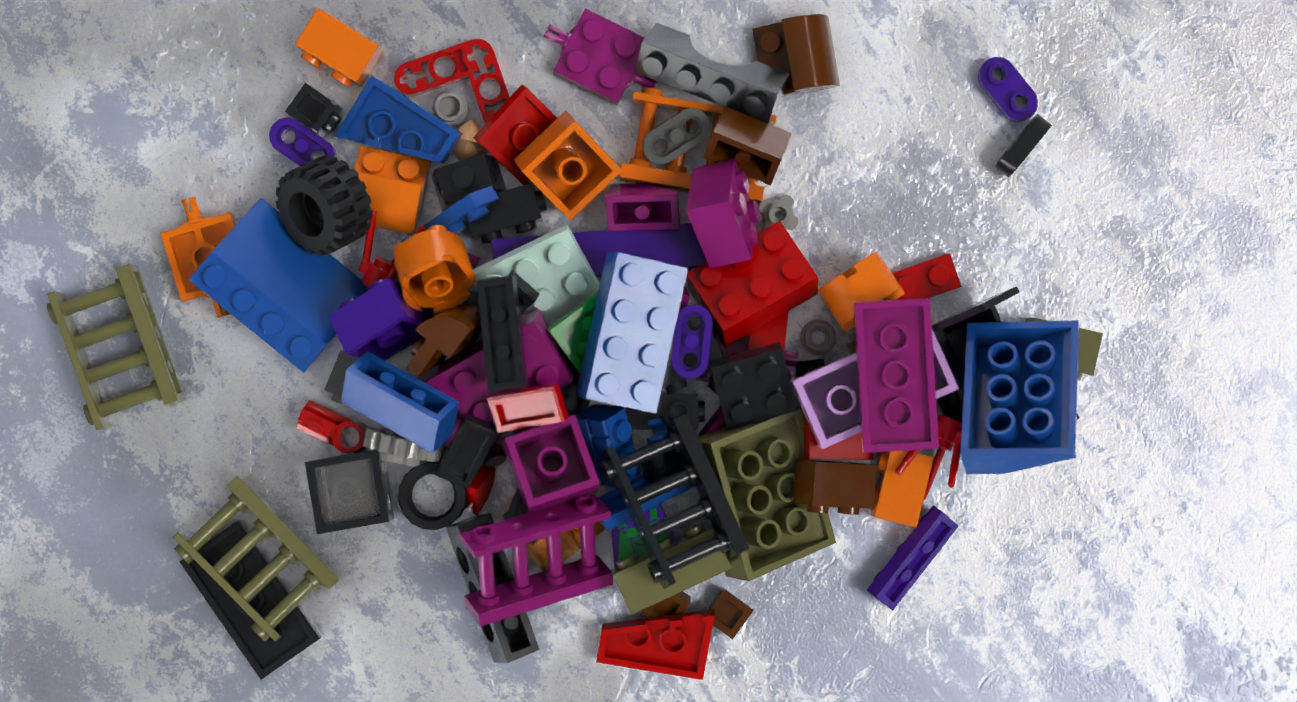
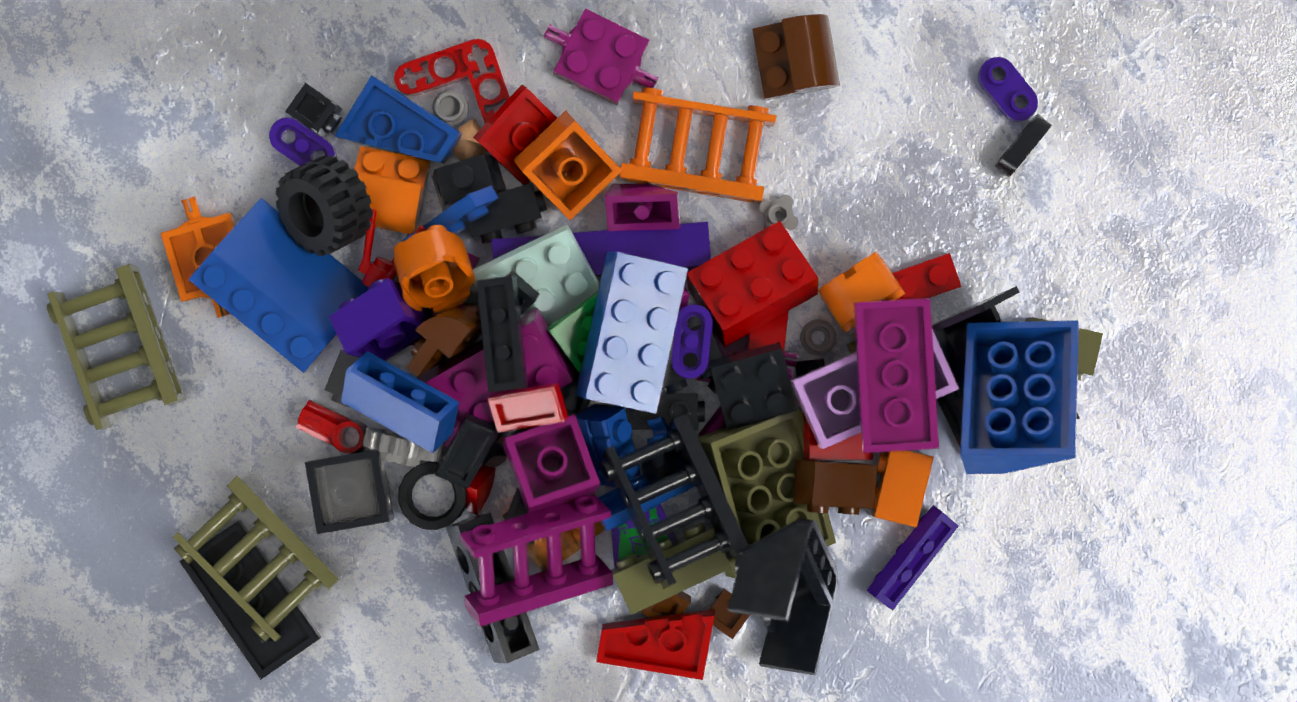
orange brick [295,8,384,87] -> none
arch [635,22,790,124] -> none
dark grey plate [642,108,710,164] -> none
magenta brick [686,158,760,268] -> none
reddish brown brick [703,106,792,186] -> none
red plant [895,415,962,500] -> none
none -> black windscreen [727,518,838,676]

